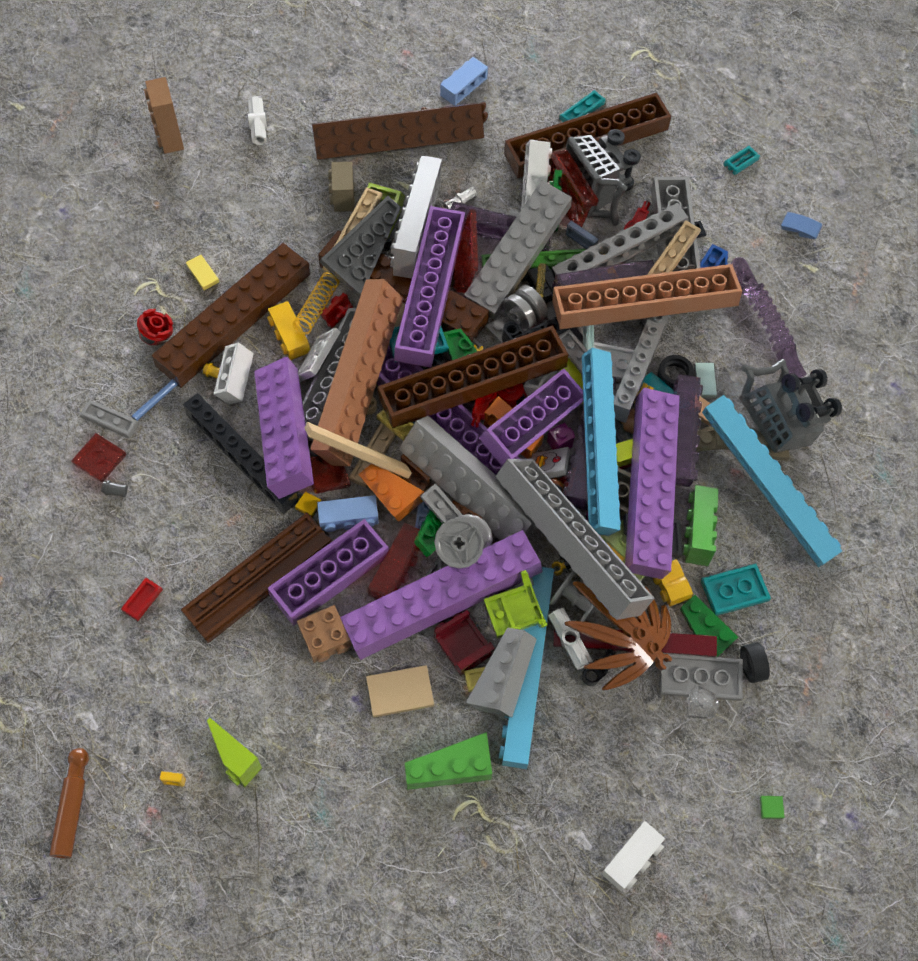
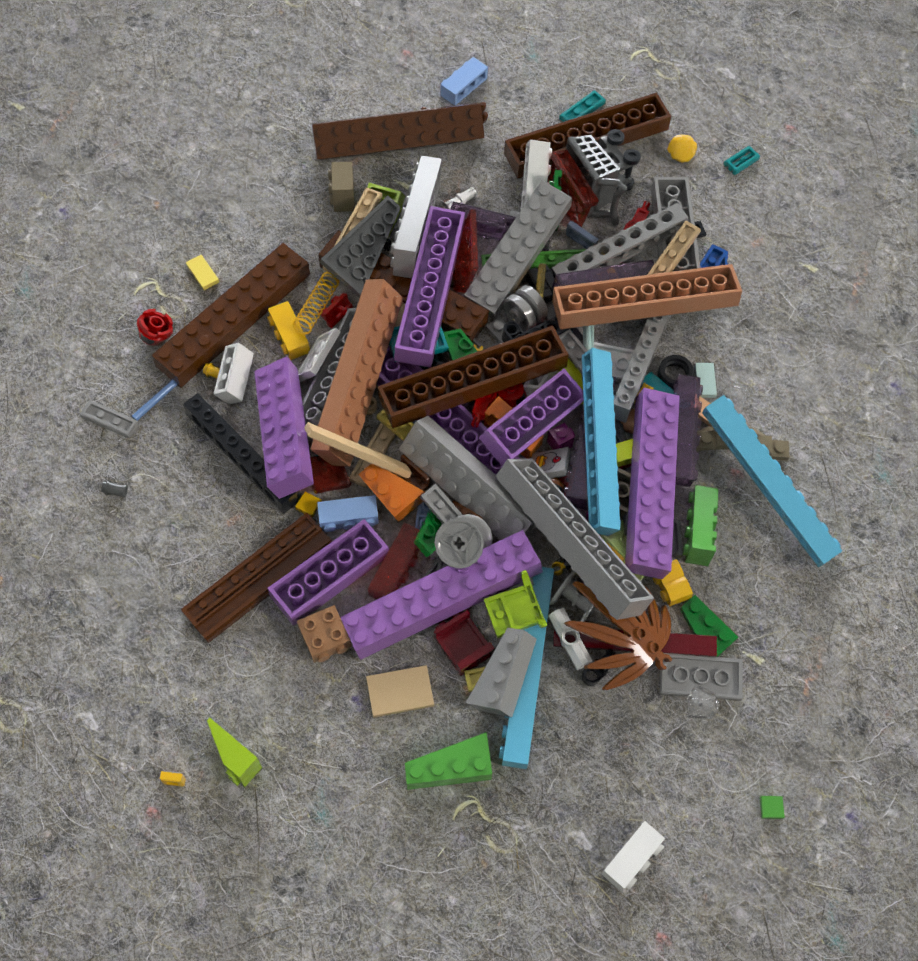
dark orange piece [49,748,89,859] -> none
clear red tile [71,433,127,483] -> none
red tile [121,578,163,621] -> none
medium nougat brick [144,77,184,154] -> none
white piece [248,96,267,145] -> none
teal tile [700,563,771,616] -> none
clear purple piece [731,257,807,378] -> none
dark grey piece [739,359,842,453] -> none
black tyre [740,642,770,683] -> none
medium blue slope [781,212,822,240] -> none
none -> yellow hair [667,135,697,163]

